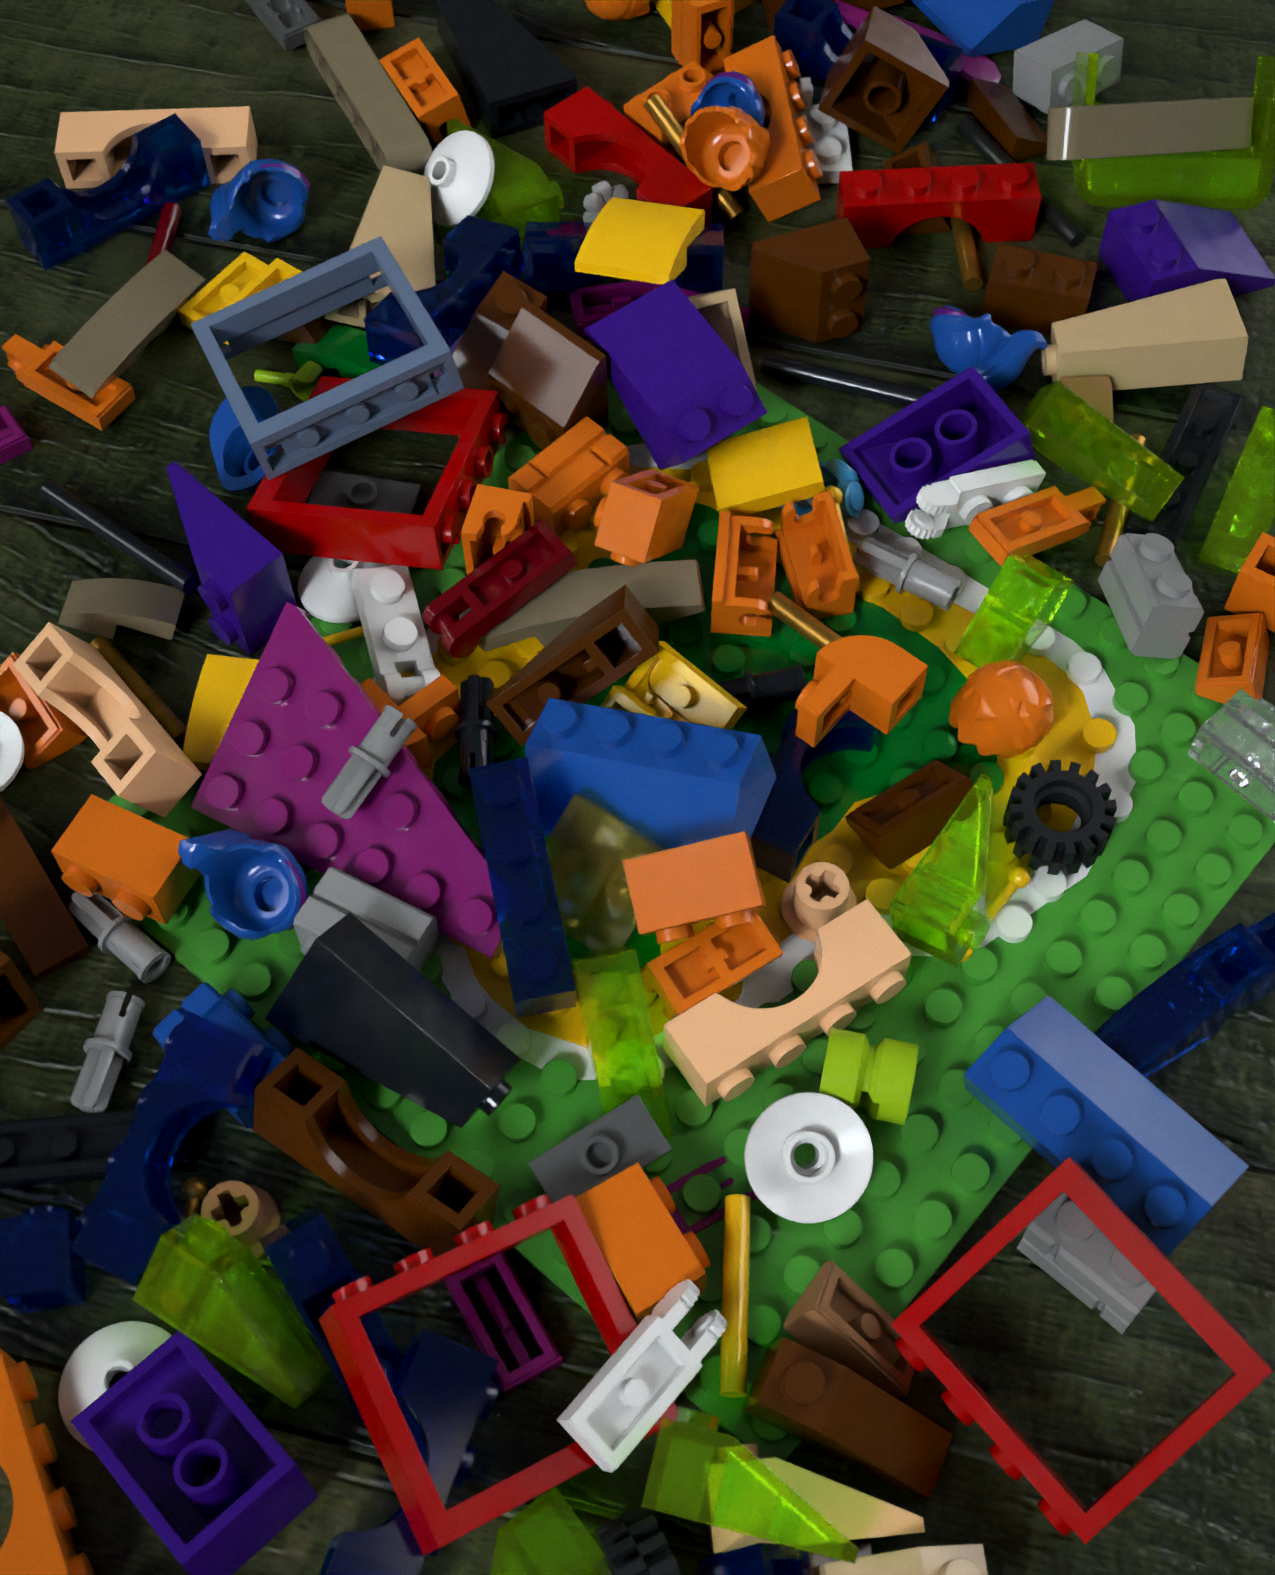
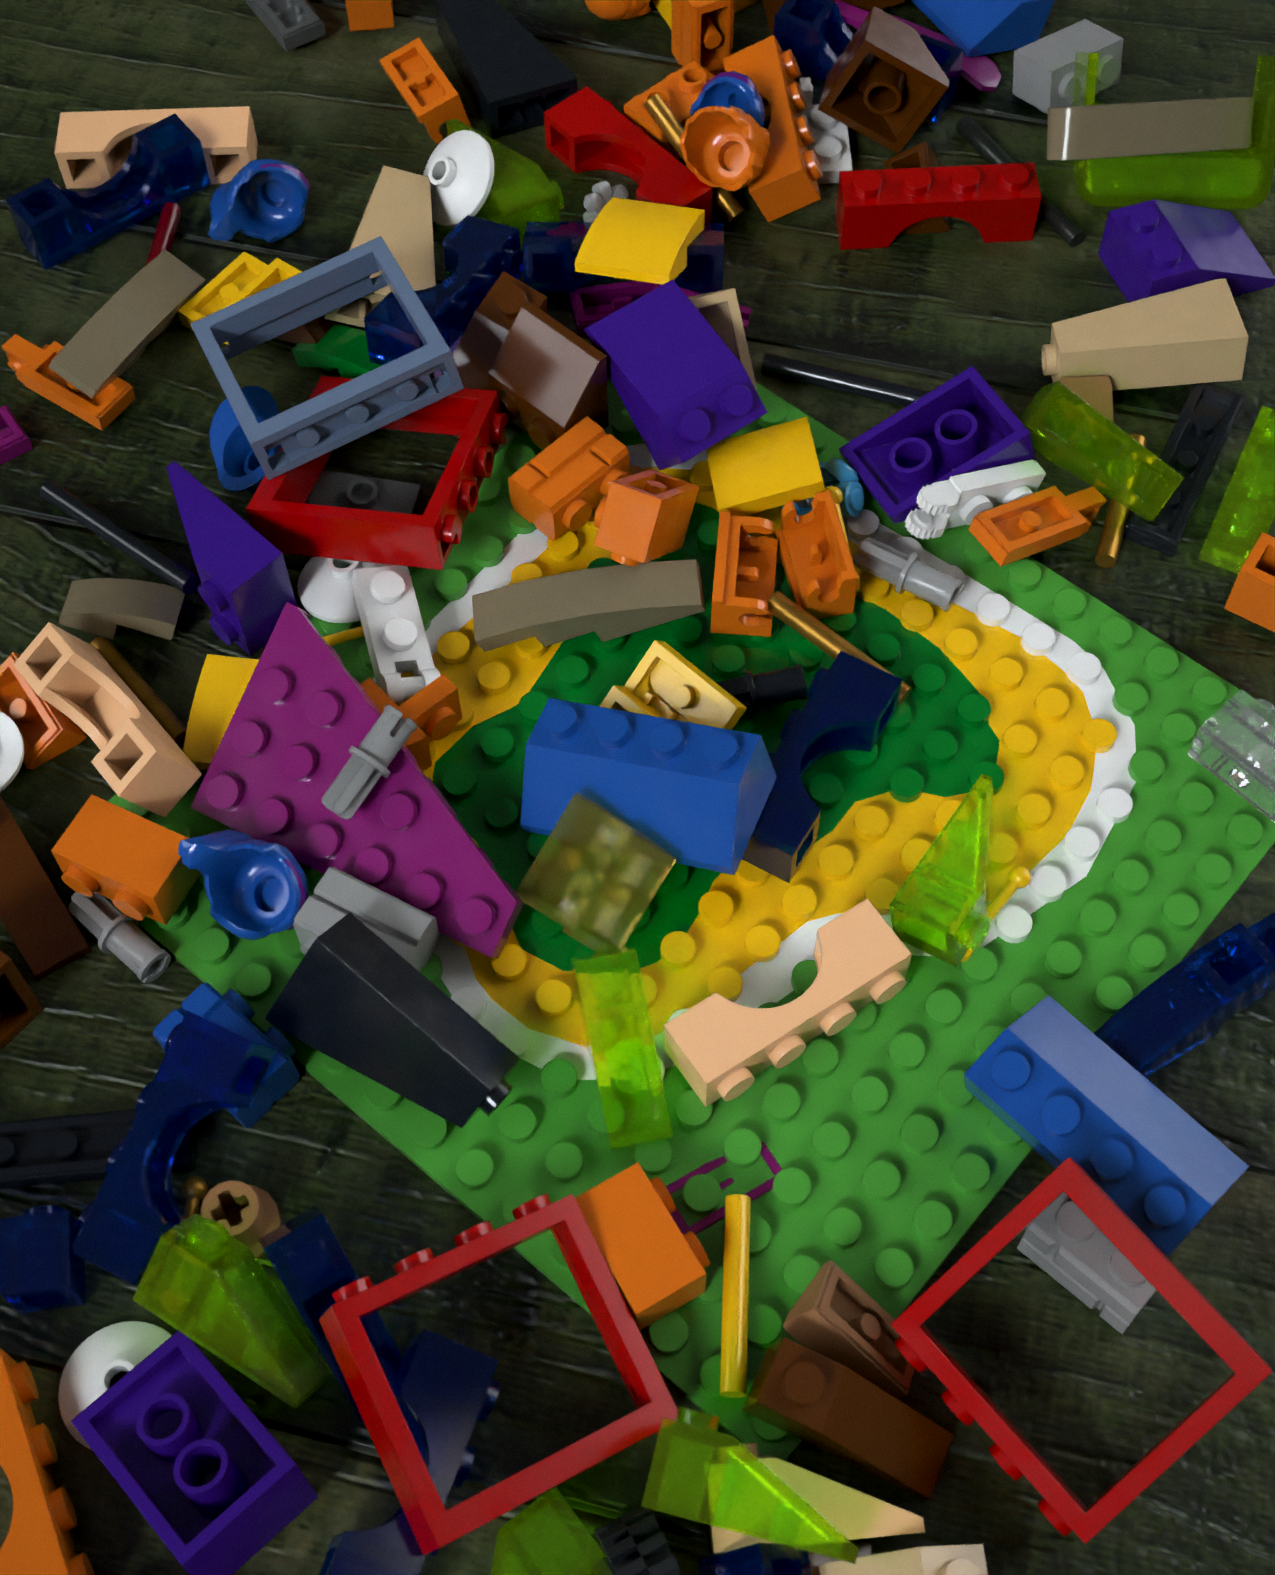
light grey axle [71,991,145,1113] -> none
reddish brown arch [253,1047,500,1257] -> none
lime hand [254,361,323,402] -> none
dark tan beam [303,13,433,174] -> none
dark red plate [422,519,578,659] -> none
magenta tile [443,1252,563,1398] -> none
black axle [454,675,500,789] -> none
orange hinge [461,484,535,575] -> none
clear blue arch [468,757,576,1019] -> none
reddish brown slope [486,584,659,746] -> none
dark grey plate [528,1094,672,1203] -> none
white hinge [557,1279,728,1472] -> none
orange brick [622,831,766,944] -> none
orange hinge [640,910,784,1021] -> none
white dish [744,1092,873,1223] -> none
reddish brown slope [748,217,871,344] -> none
light nougat piece [780,862,857,943] -> none
orange brick [795,635,928,748] -> none
lime wheel [819,1027,919,1125] -> none
reddish brown slope [845,759,979,869] -> none
blue hair [929,305,1048,393] -> none
orange hair [949,660,1054,759] -> none
pearl gold bar [950,217,983,291] -> none
clear neon green slope [954,553,1074,668] -> none
reddish brown slope [966,78,1047,162] -> none
reddish brown slope [982,243,1098,336] -> none
black tyre [1003,760,1117,875] -> none
light grey brick [1098,533,1204,659] -> none
orange slope [1195,612,1270,713] -> none

